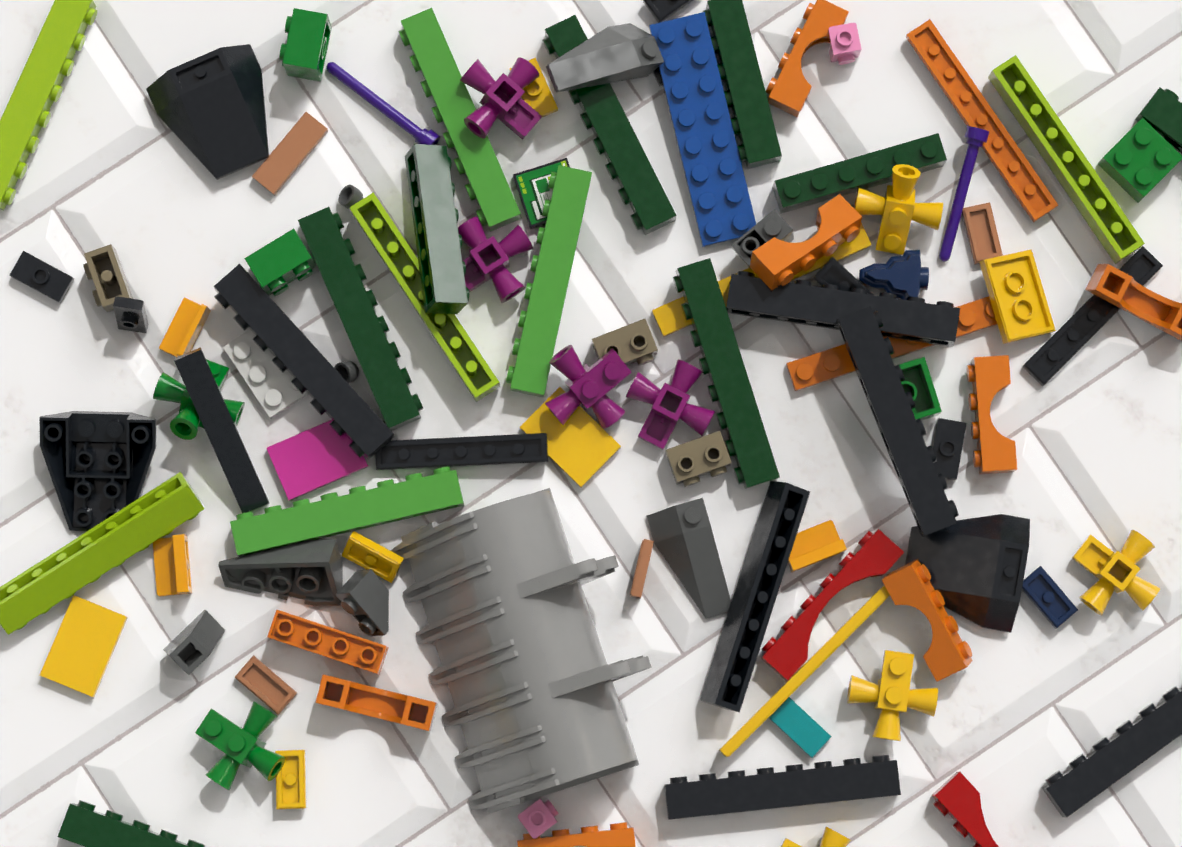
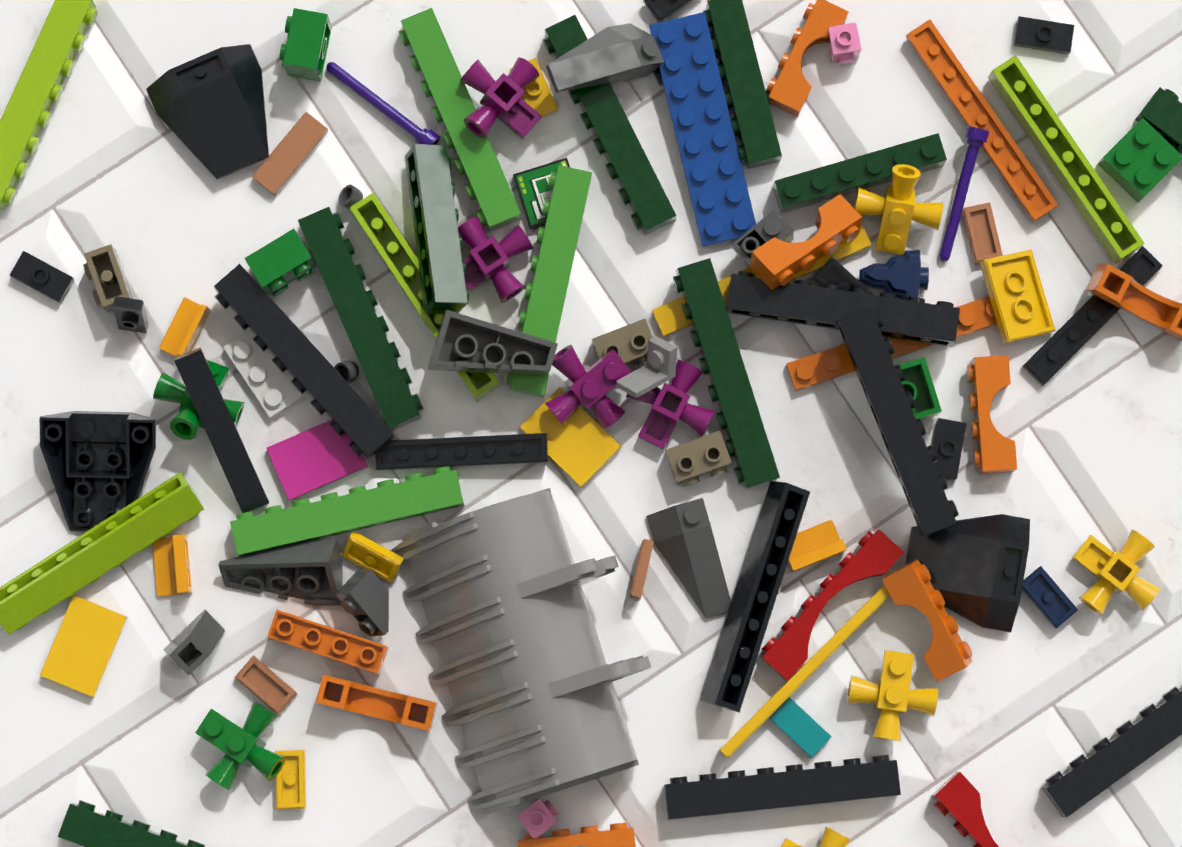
none -> dark grey wedge [427,310,558,376]
none -> light grey bracket [616,336,678,397]
none -> black plate [1013,16,1075,54]

